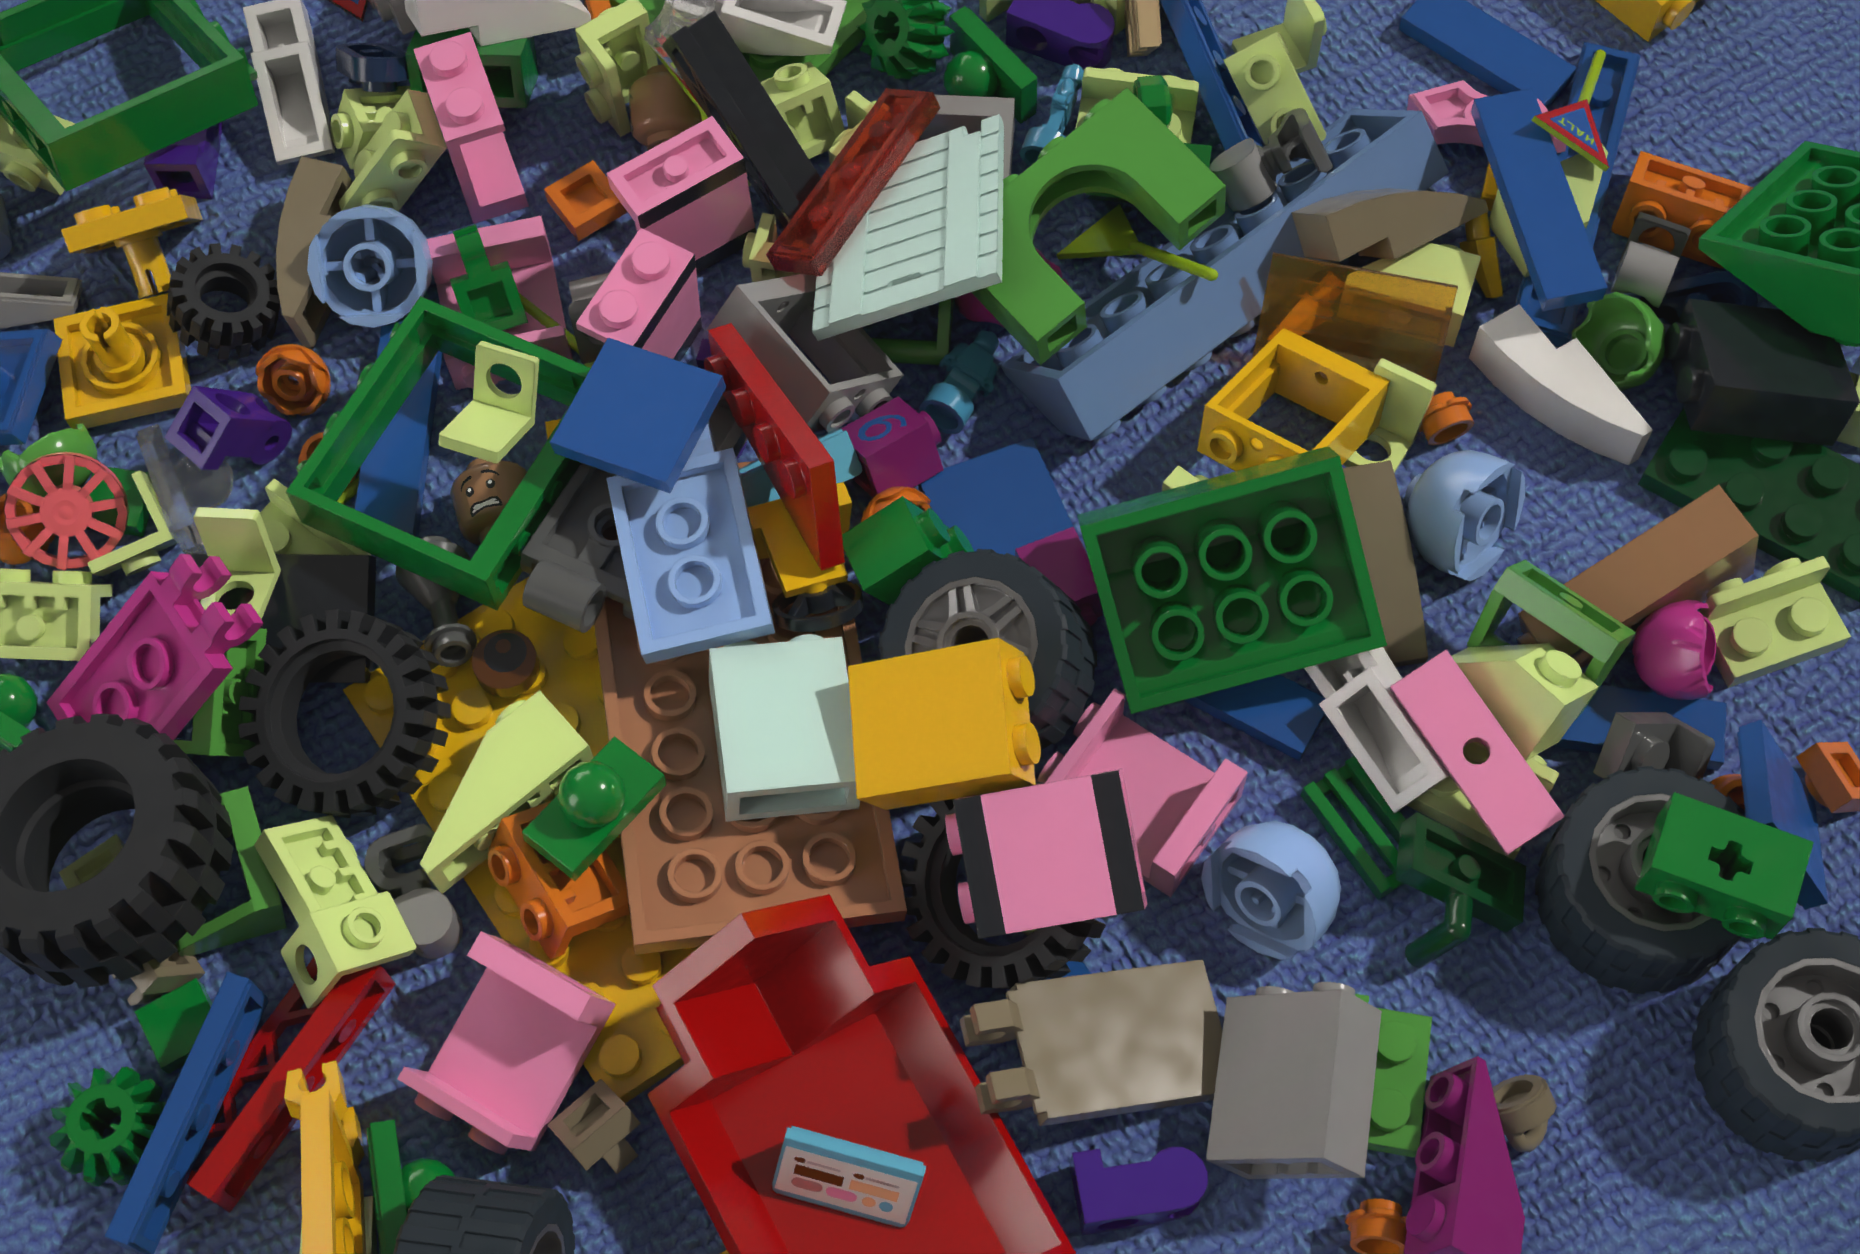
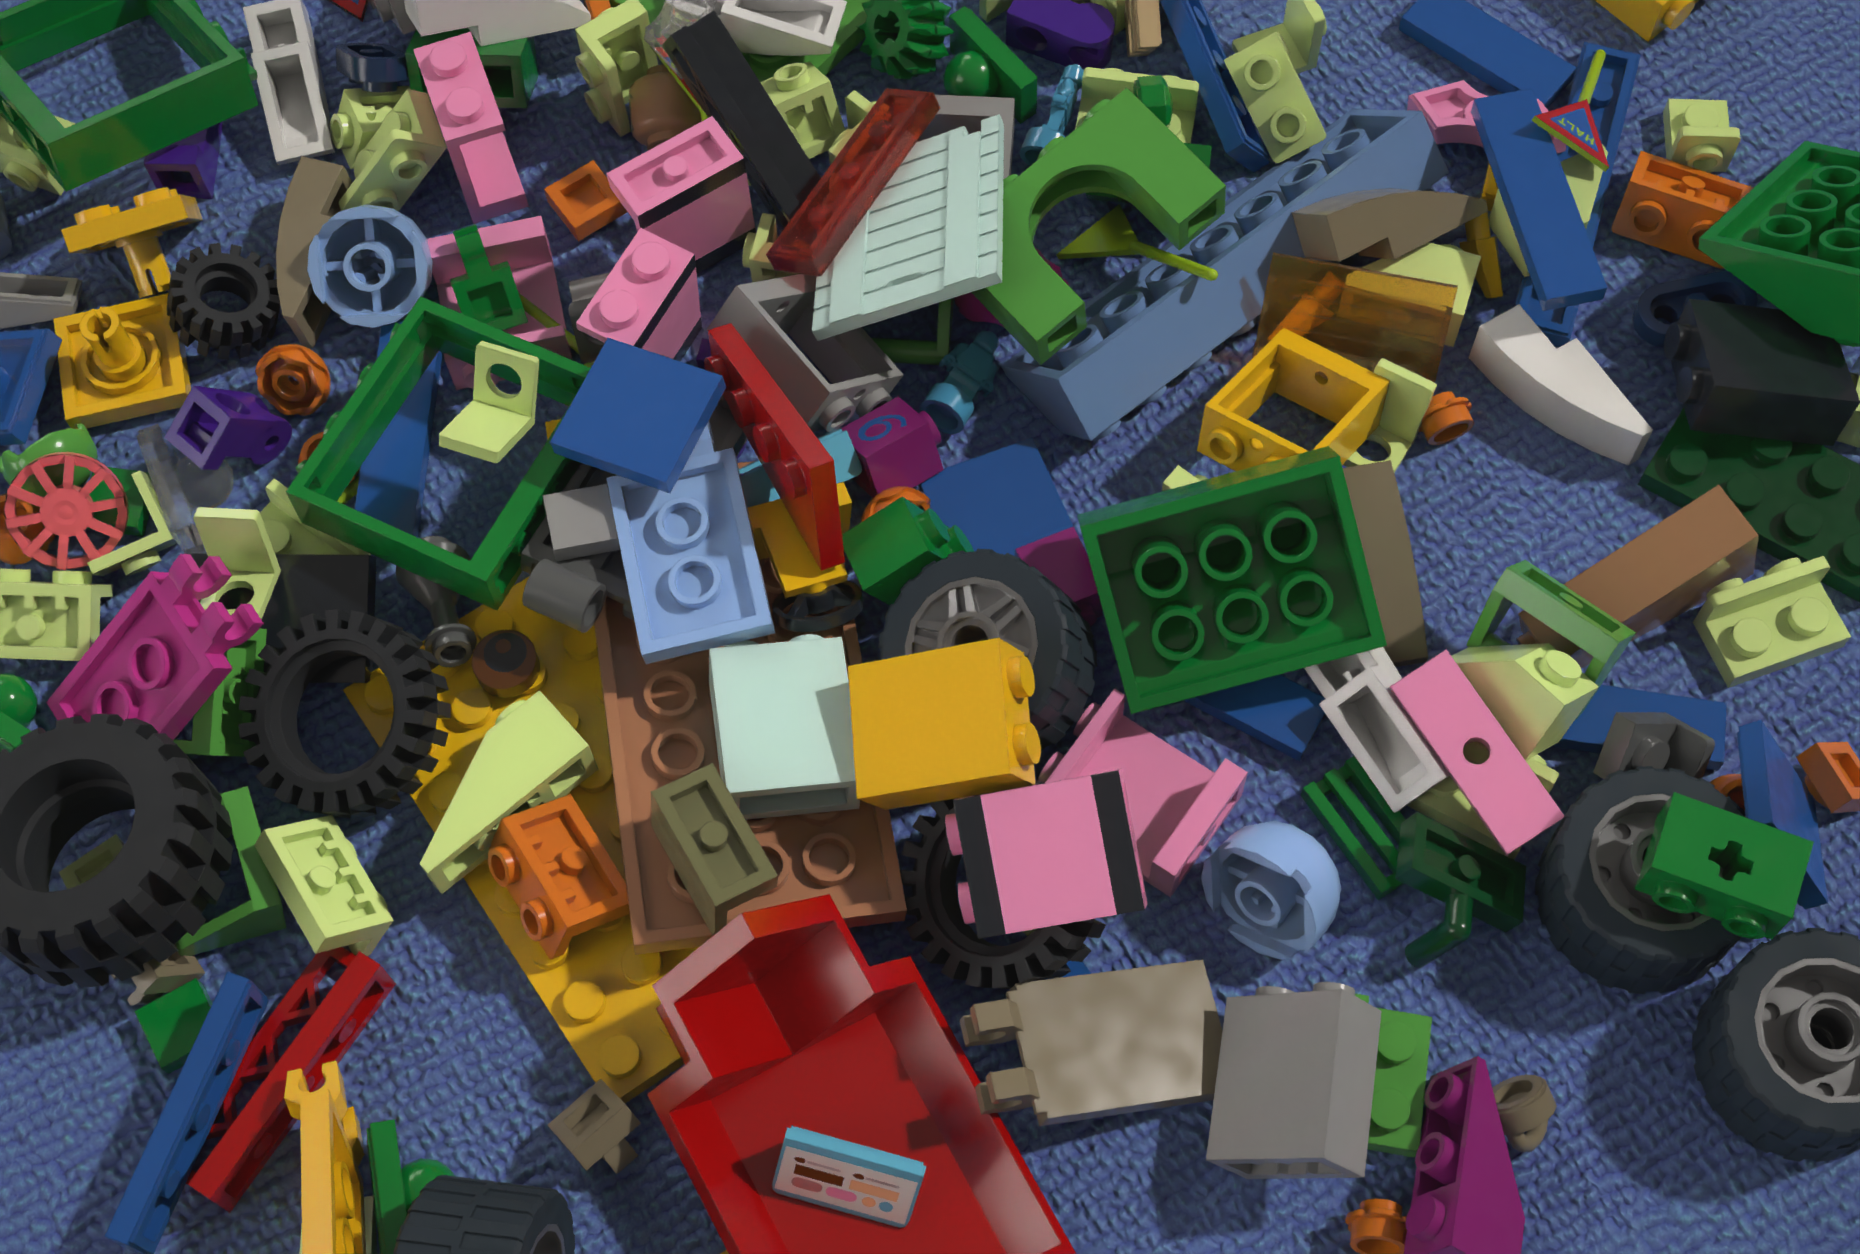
green gear [48,1067,166,1187] -> none
yellowish green bracket [281,891,416,1009] -> none
leg [364,823,463,959] -> none
bright pink panel [397,931,616,1155] -> none
medium nougat head [450,458,527,546] -> none
green tile [522,736,666,881] -> none
dark purple leg [1069,1147,1208,1236] -> none
leg [1209,108,1333,212] -> none
light blue cylinder [1404,450,1525,581] -> none
bright green hair [1571,292,1665,391] -> none
light grey leg [1611,212,1691,308] -> none
dark pink hair [1633,600,1716,700] -> none
none -> light grey tile [543,484,620,562]
none -> olive panel [651,763,778,935]
none -> yellowish green bracket [1663,98,1741,173]

